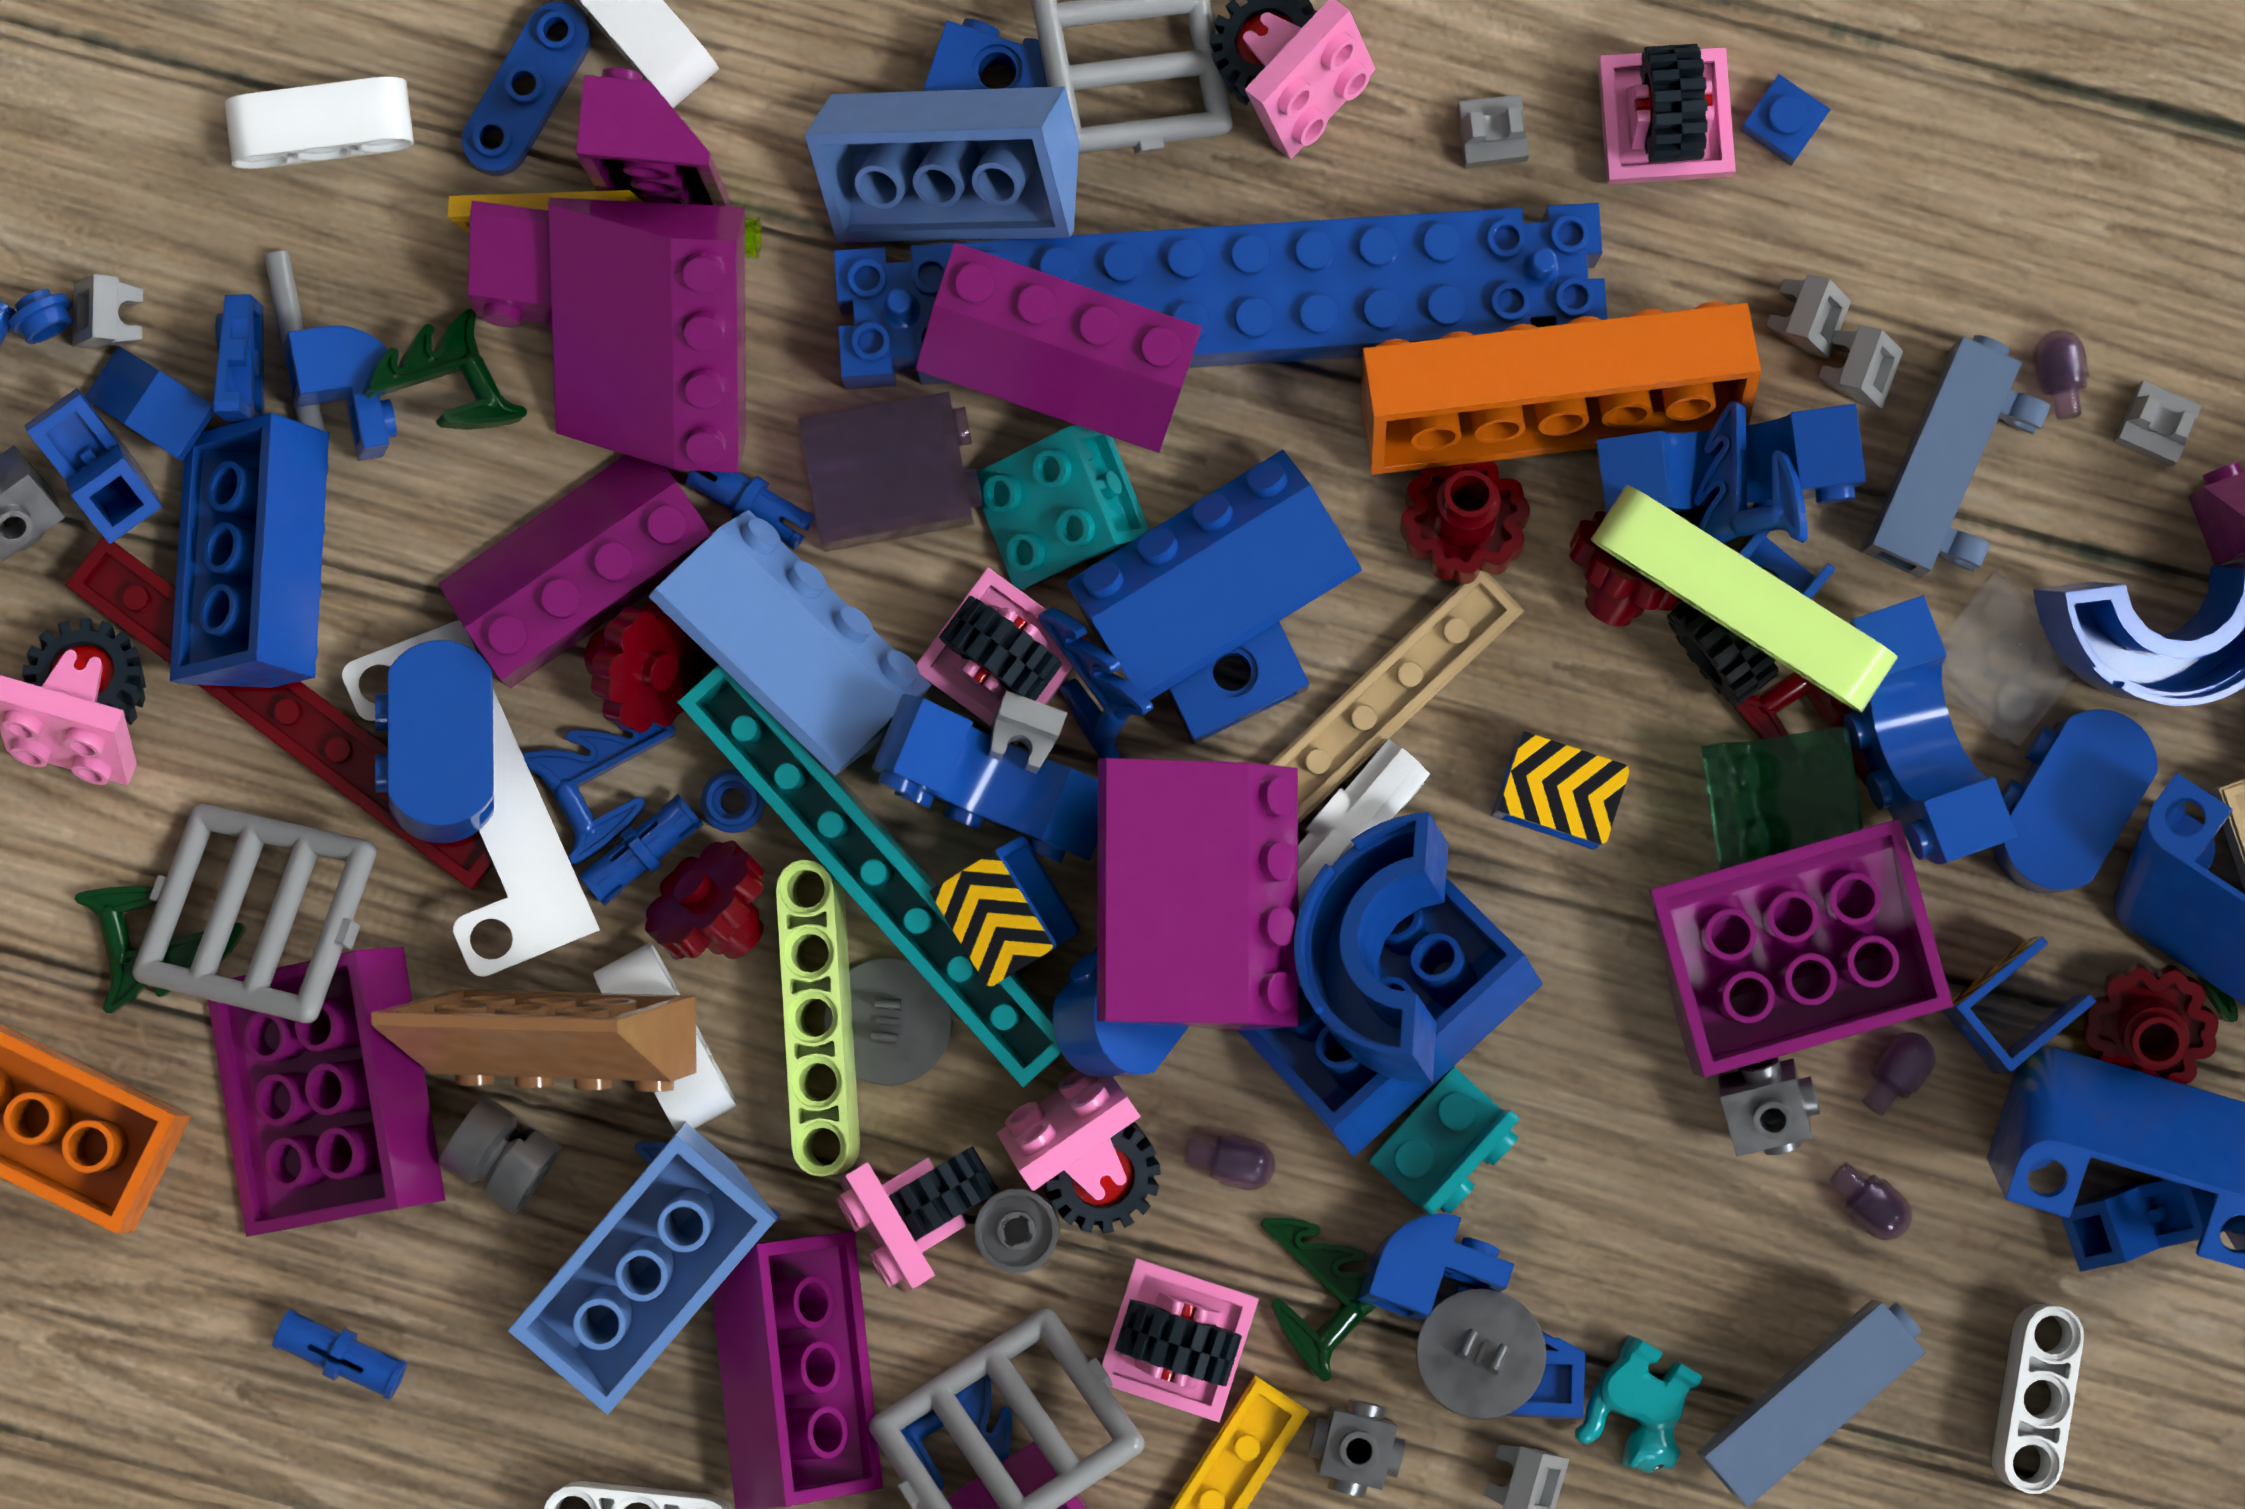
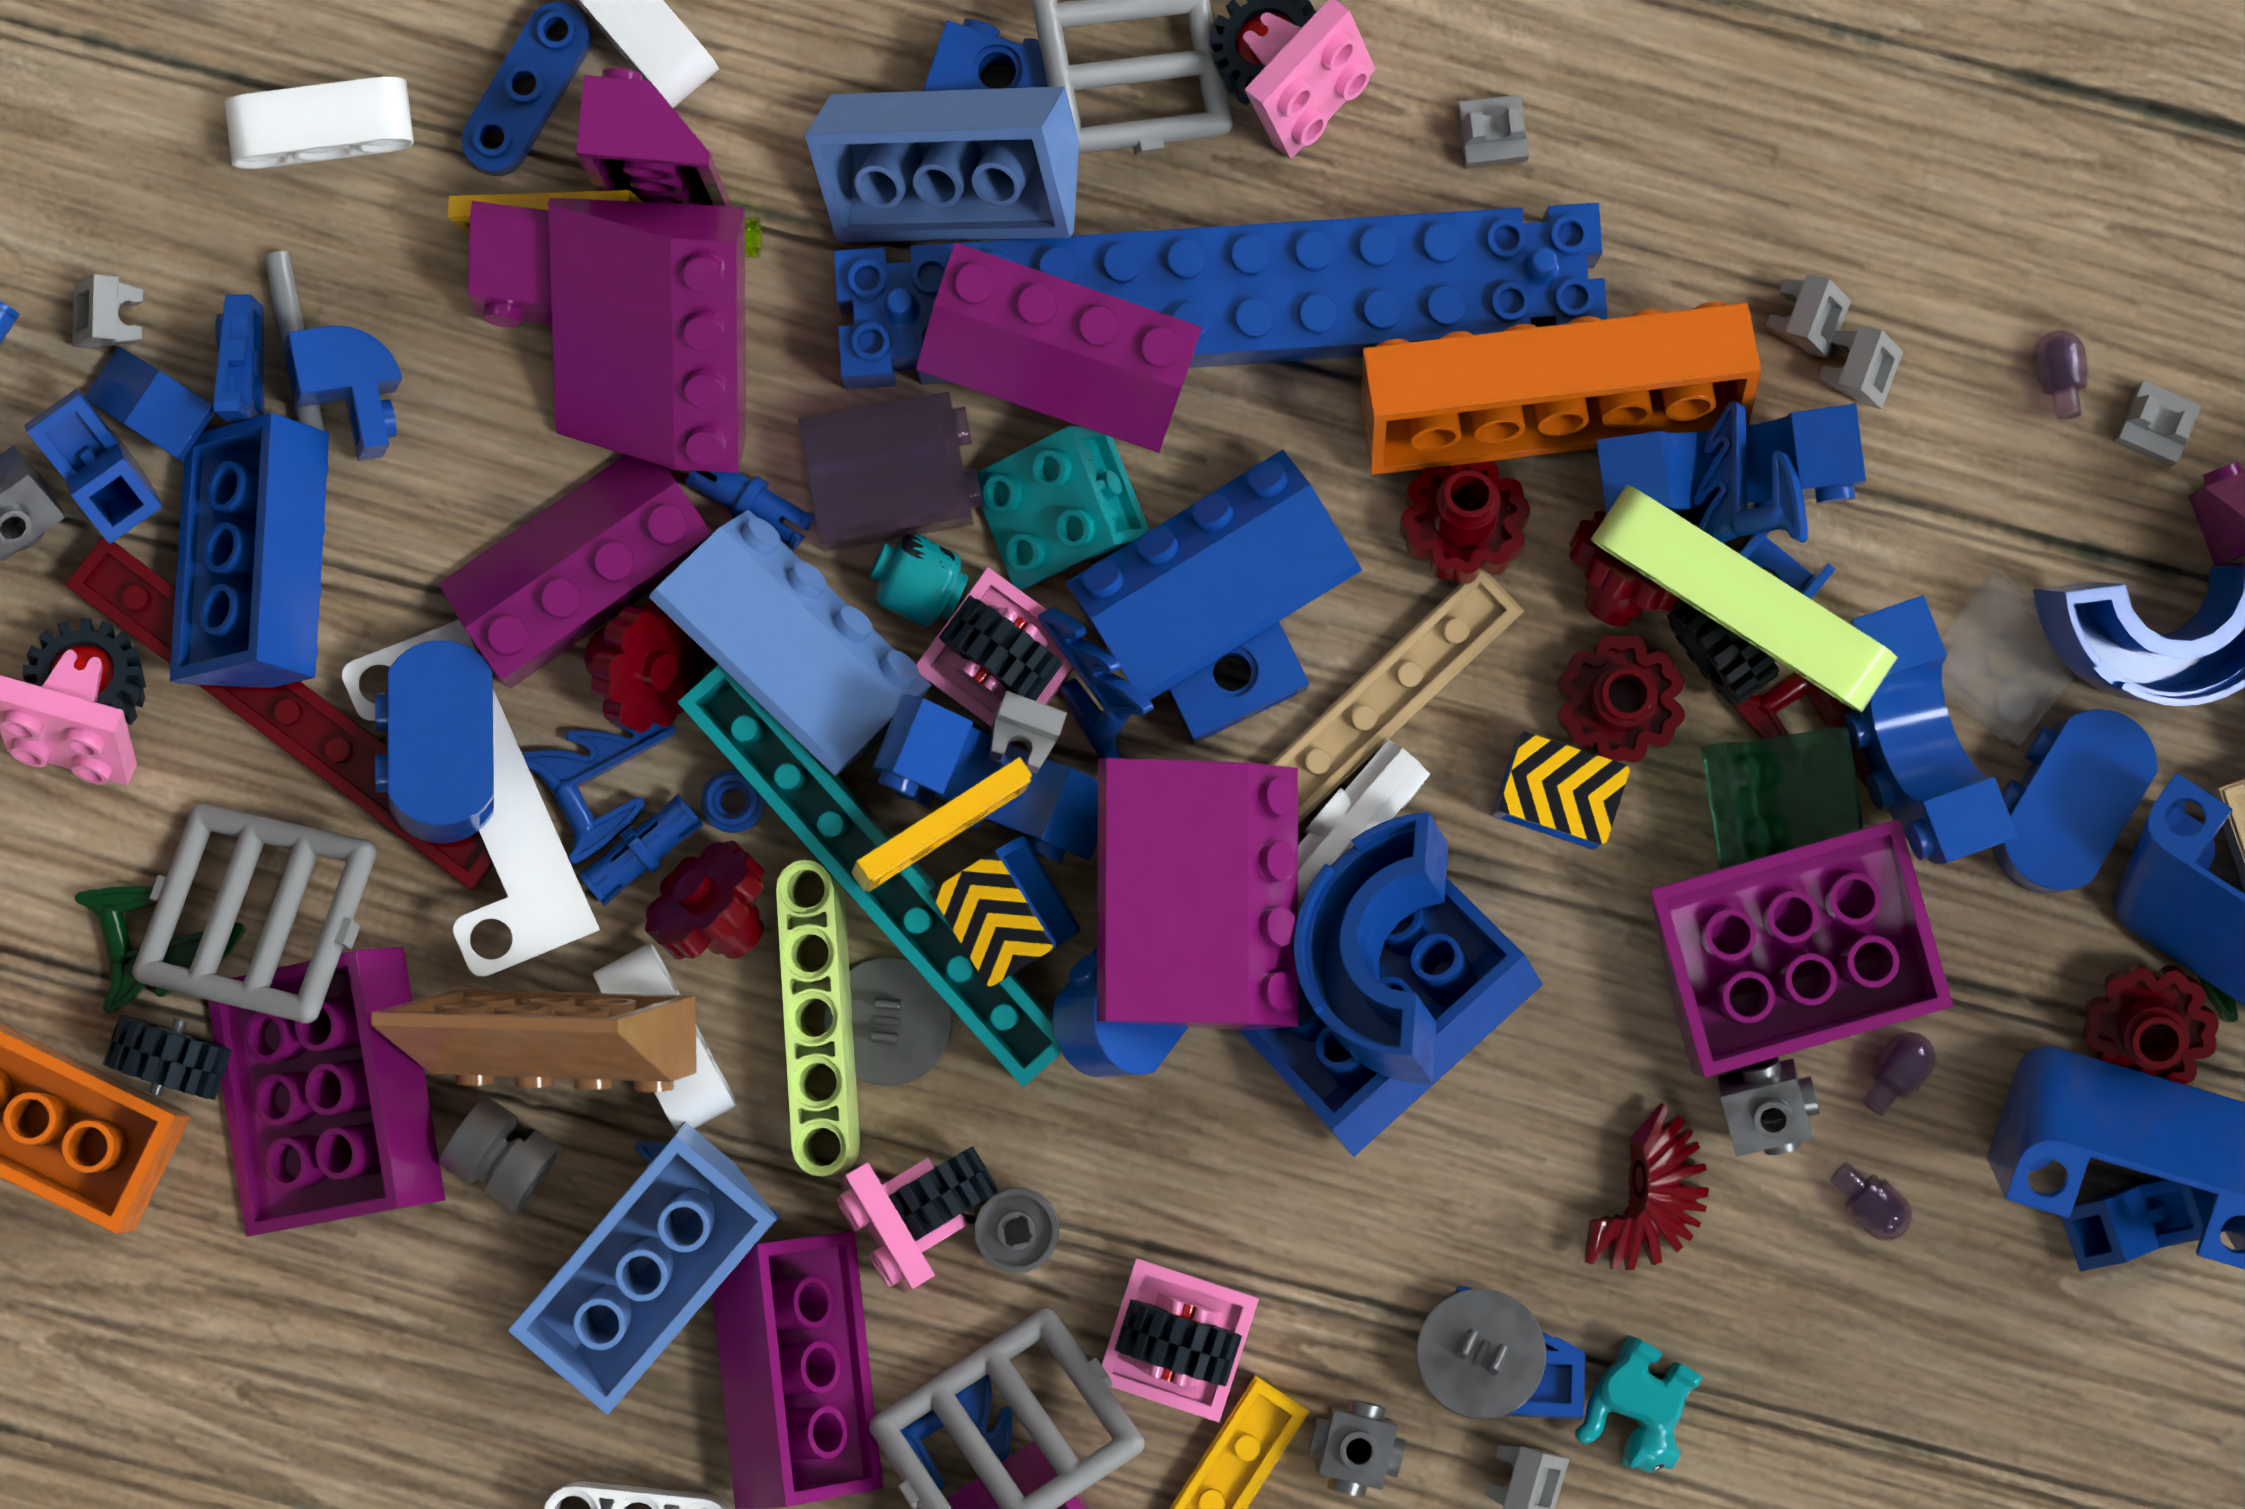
blue plate [9,289,73,344] -> none
blue pin [272,1309,408,1400] -> none
dark green piece [363,309,527,430] -> none
bright pink plate [996,1069,1161,1233] -> none
clear purple cylinder [1185,1134,1275,1190] -> none
dark green piece [1261,1218,1376,1382] -> none
blue brick [1357,1214,1514,1322] -> none
teal bracket [1367,1066,1520,1216] -> none
plate [1597,44,1736,185] -> none
sand blue brick [1696,1300,1926,1508] -> none
blue plate [1740,74,1831,165] -> none
sand blue brick [1862,335,2051,578] -> none
blue piece [1942,936,2096,1073] -> none
white beam [1992,1304,2084,1494] -> none
none -> black wheel [103,1015,232,1100]
none -> yellow tile [851,757,1032,892]
none -> teal head [869,533,968,627]
none -> dark red plant [1557,635,1685,764]
none -> dark red hair [1585,1103,1709,1270]

